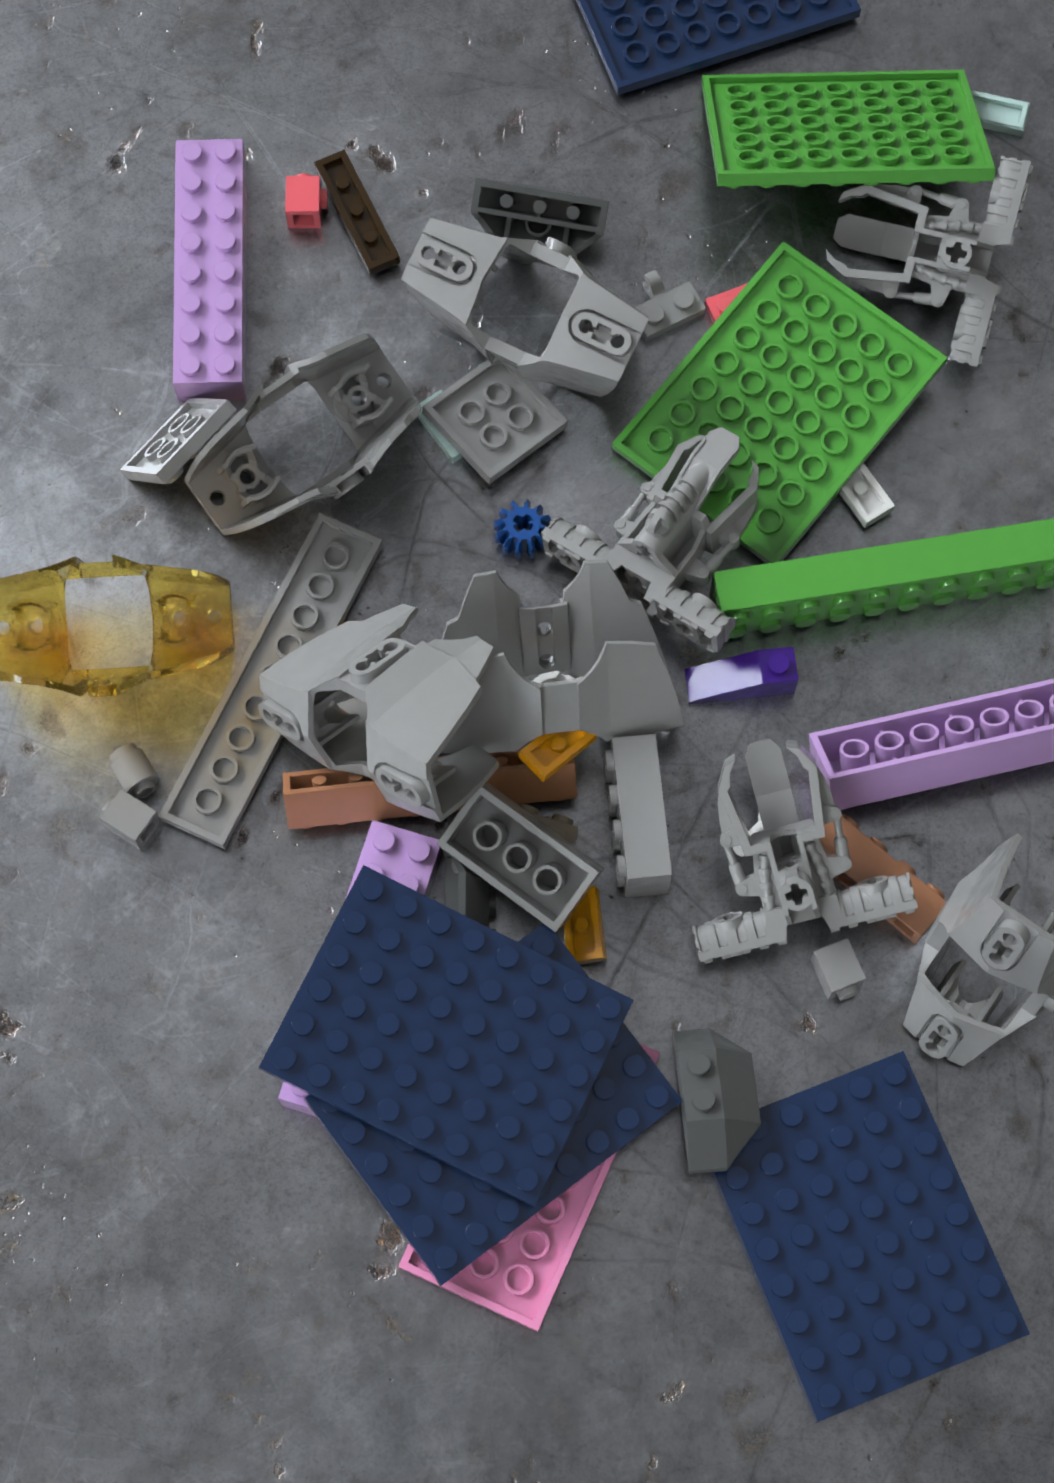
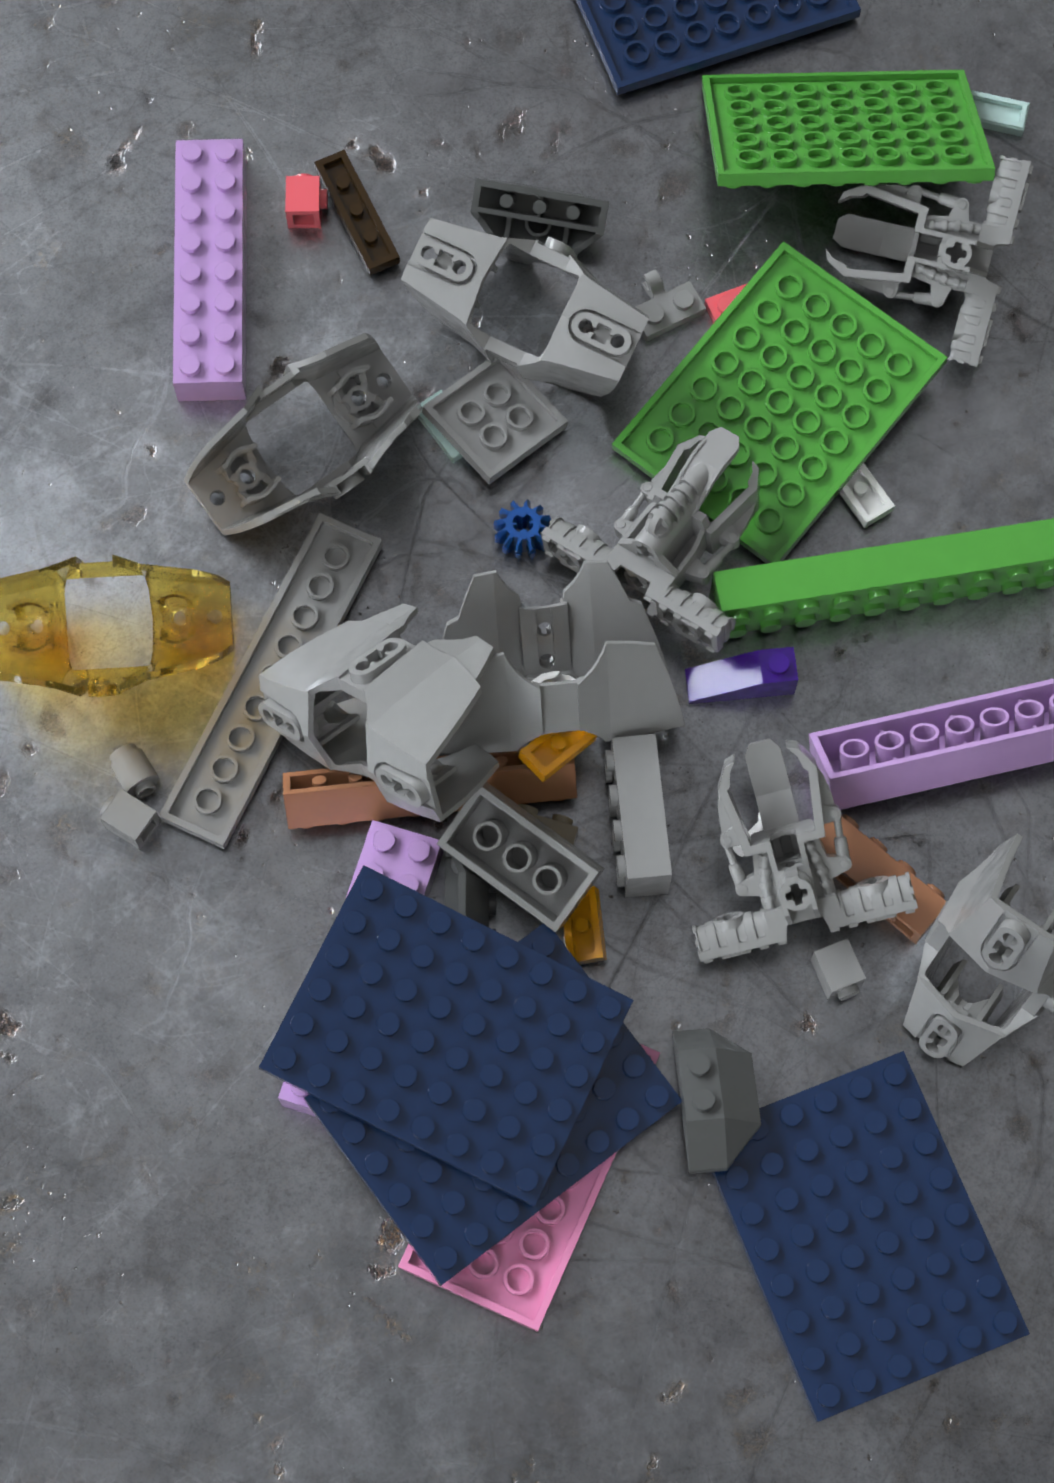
light grey plate [120,398,237,484] -> none

